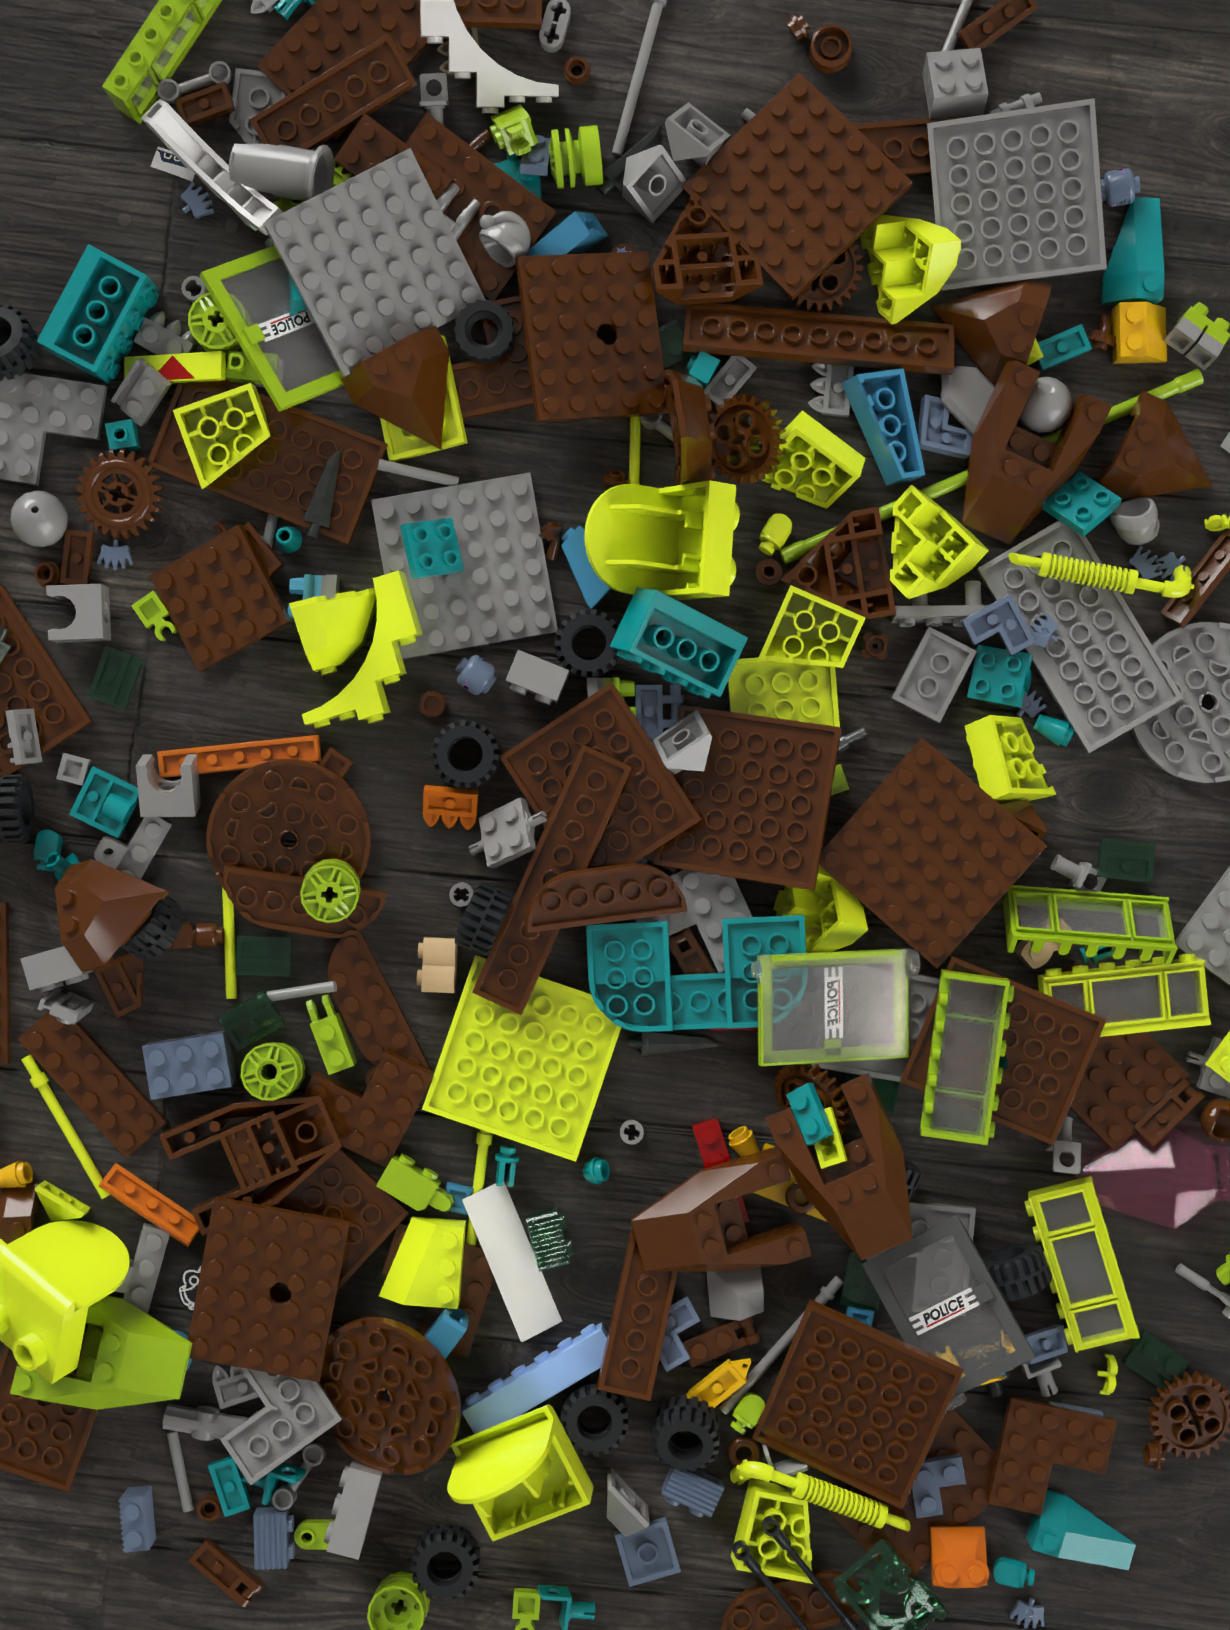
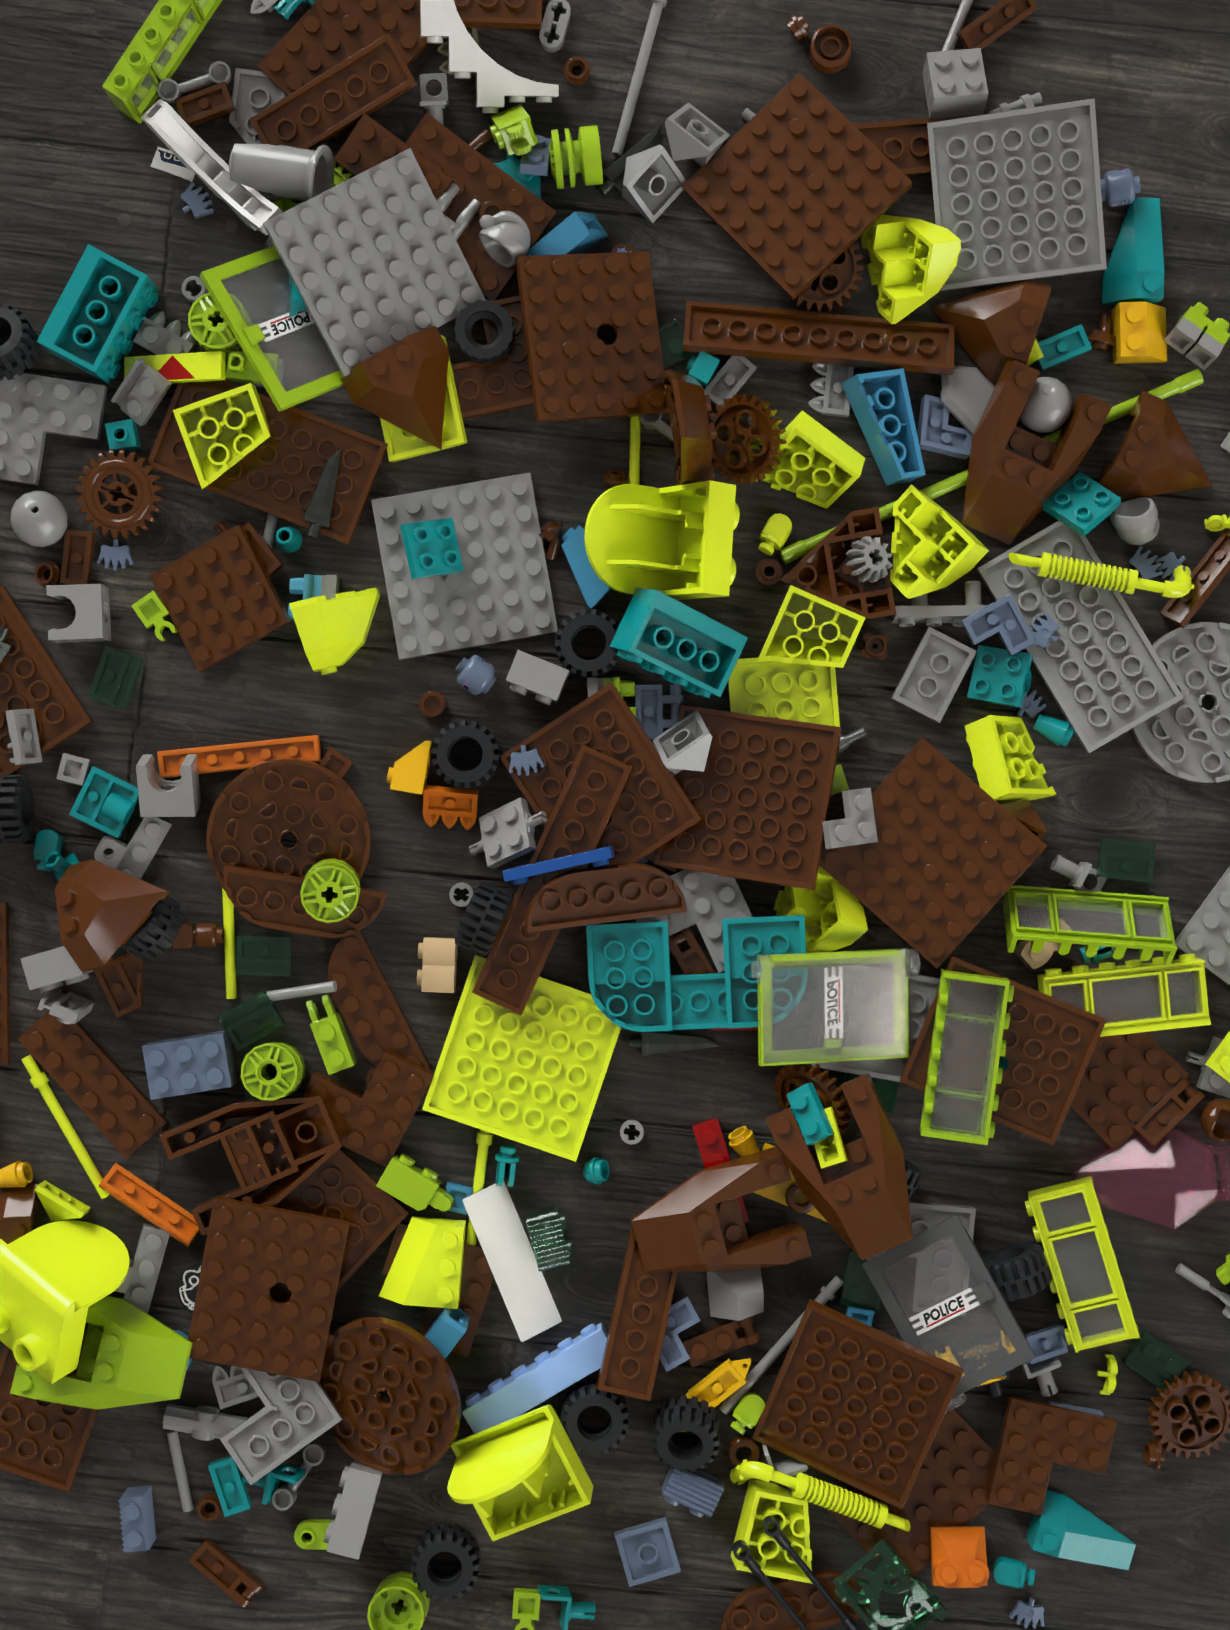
sand blue brick [253,1507,295,1570] -> none
neon yellow arch [302,570,423,729] -> none
light grey bar [377,459,459,486] -> none
light grey slope [607,1467,650,1537] -> none
reddish brown wedge [652,191,764,305] -> none
sand blue plate [911,1454,966,1518] -> none
light grey bracket [1046,1117,1081,1174] -> none
none -> yellow slope [387,740,433,795]
none -> blue plate [502,845,615,885]
none -> sand blue piece [509,745,545,776]
none -> light grey plate [822,788,878,849]
none -> light grey gear [846,536,893,583]

